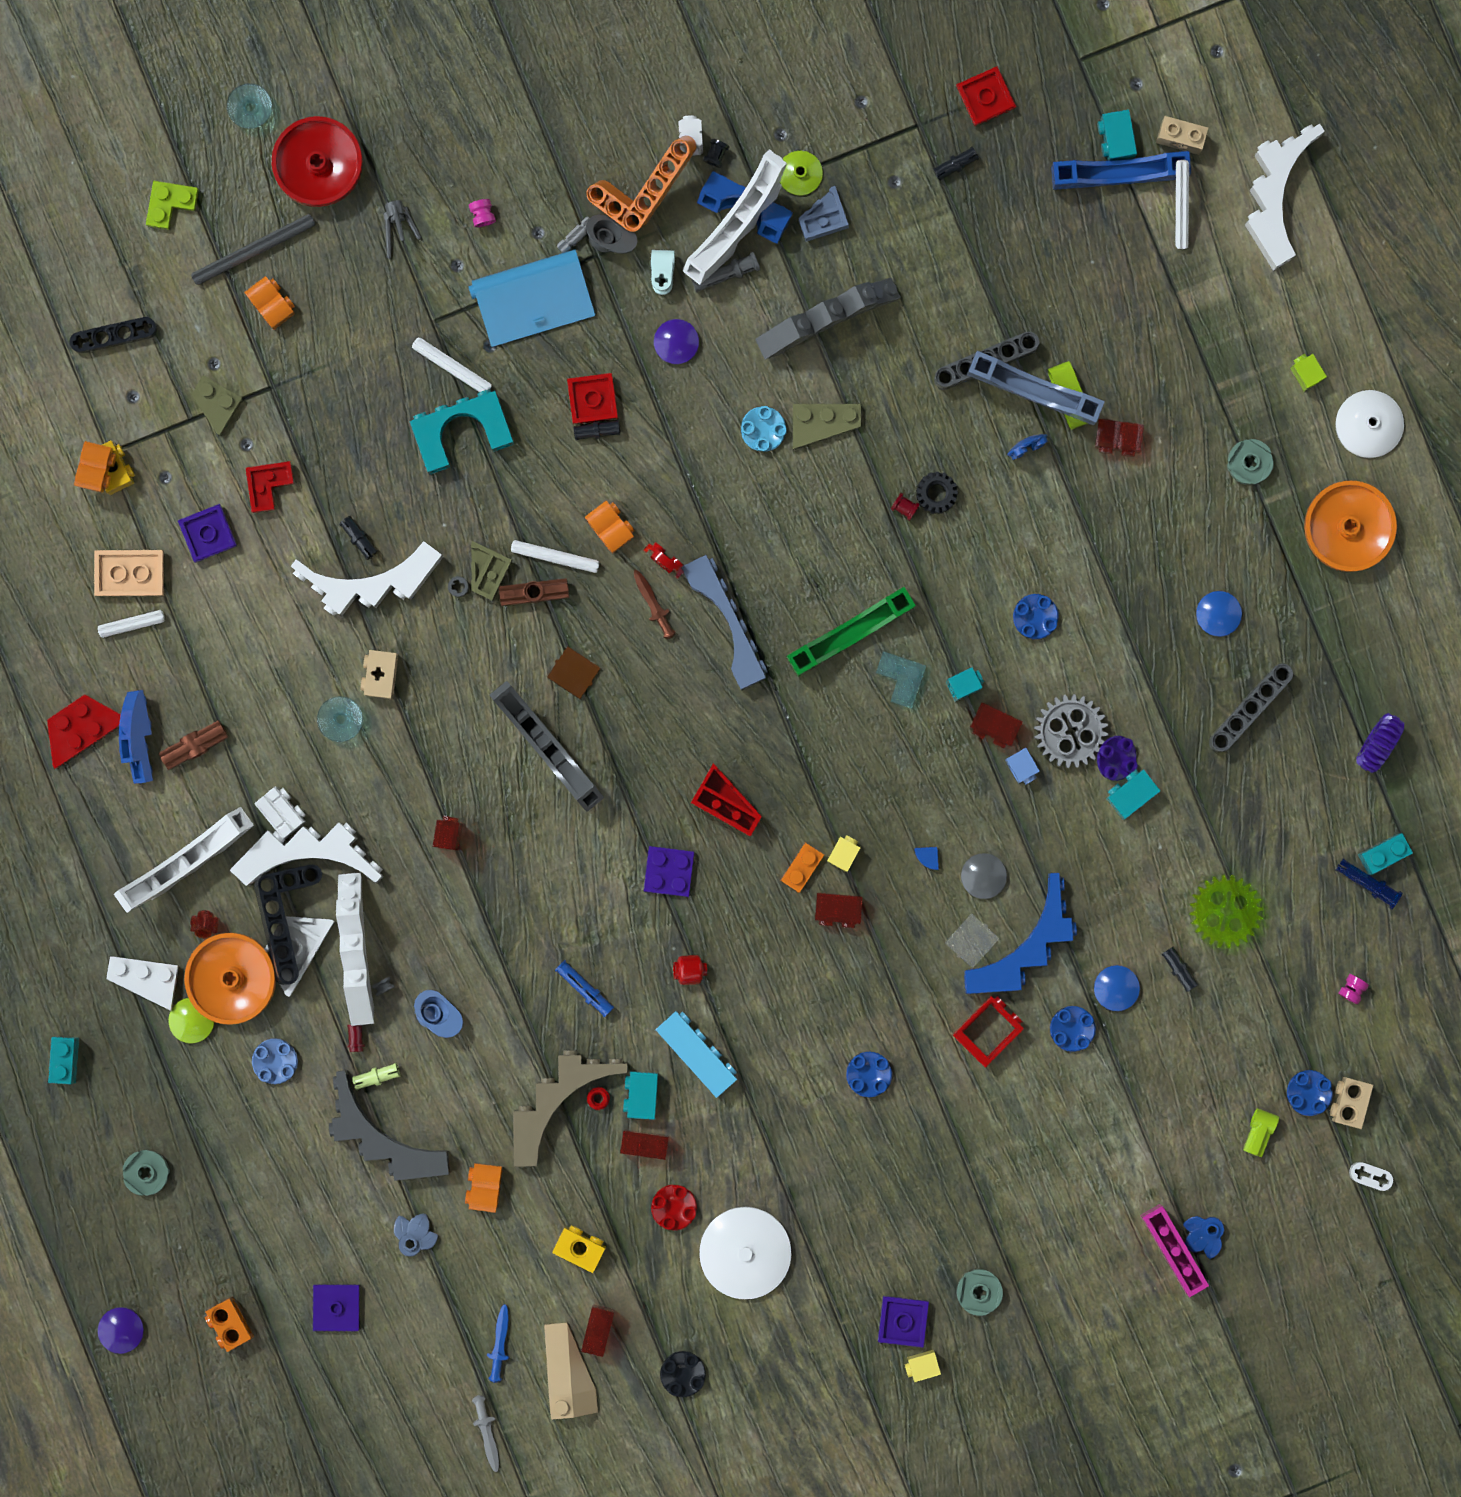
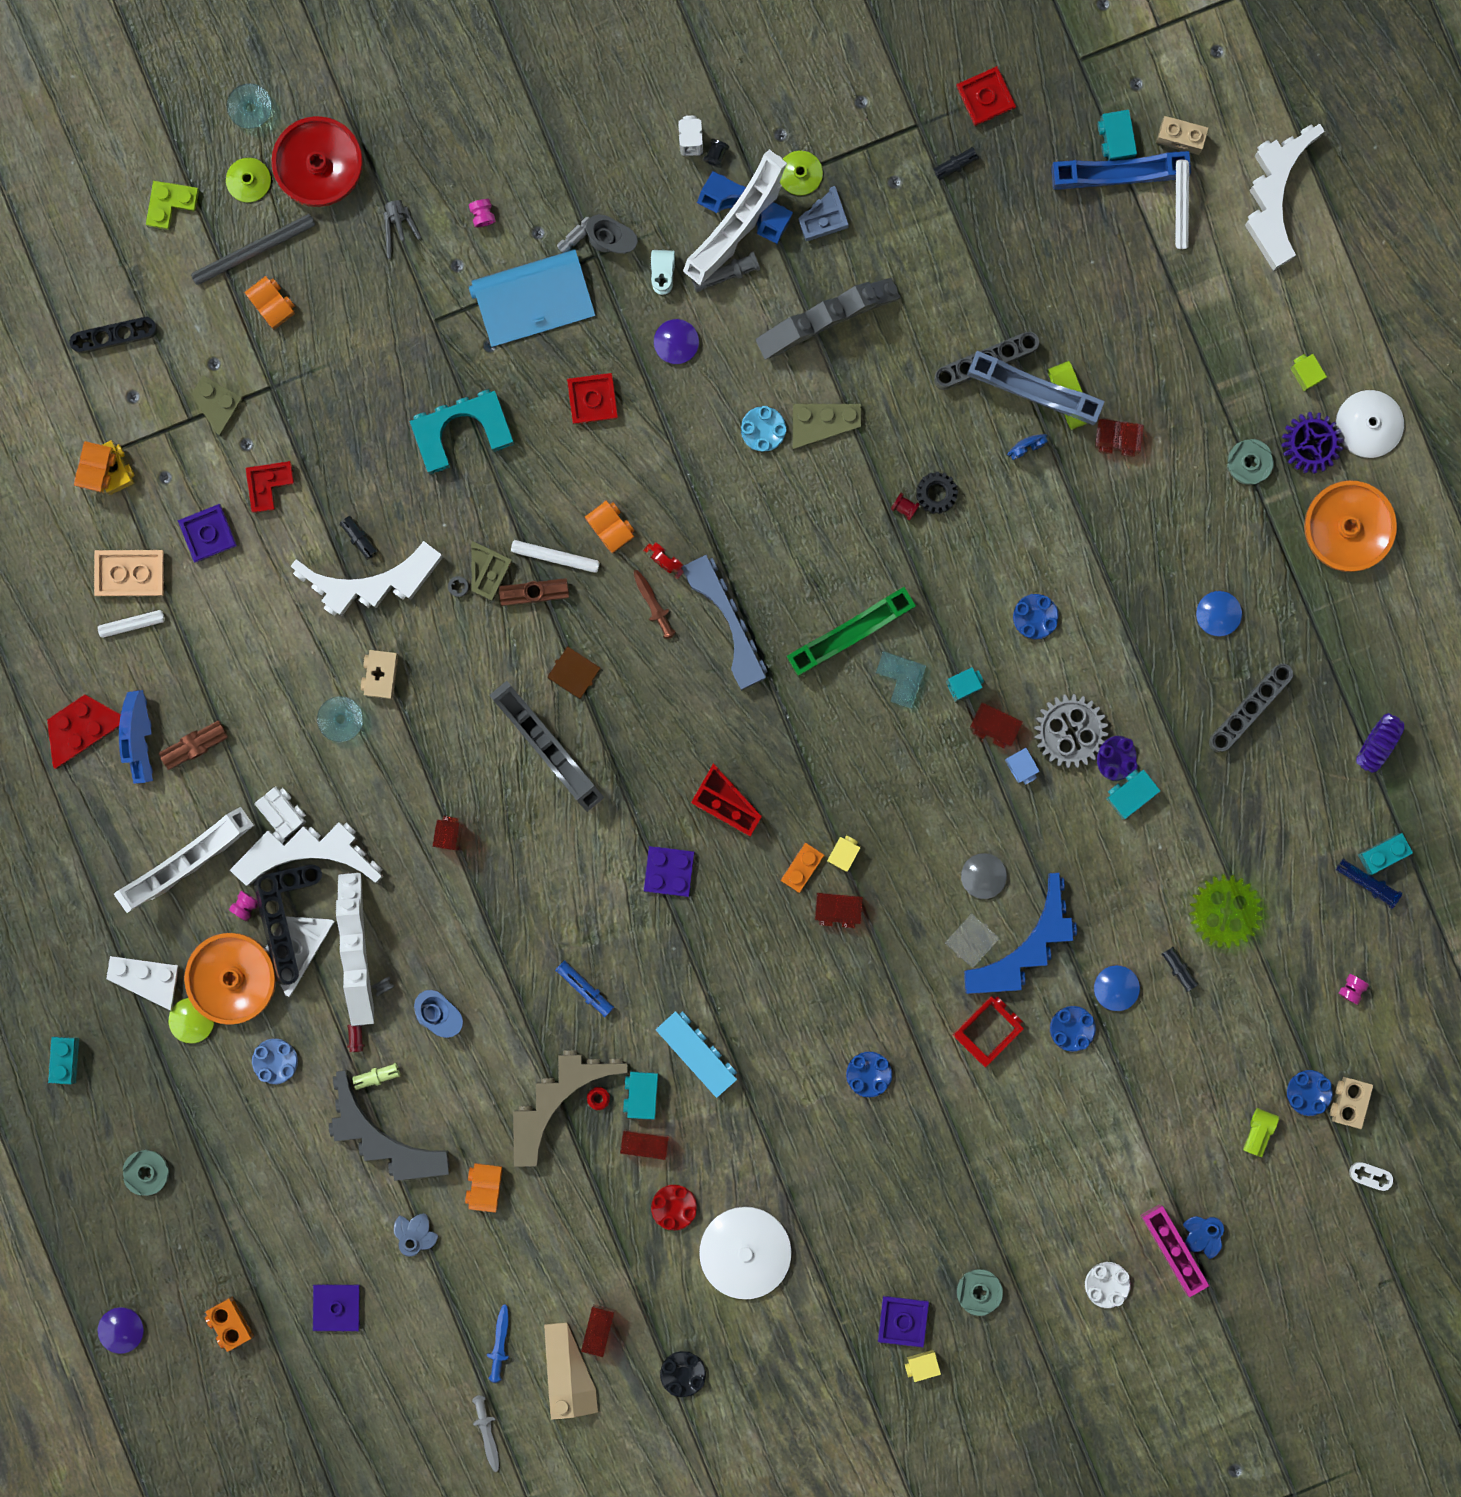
clear red gear [190,910,218,939] -> none
white axle [412,337,492,392] -> none
yellow brick [552,1225,606,1273] -> none
black pin [574,420,621,441] -> none
orange beam [587,135,696,232] -> none
red head [673,955,707,985] -> none
blue tile [914,847,938,870] -> none
none -> lime dish [226,158,271,203]
none -> dark pink wheel [228,890,258,922]
none -> white dish [1085,1262,1130,1308]
none -> dark purple gear [1281,412,1343,474]

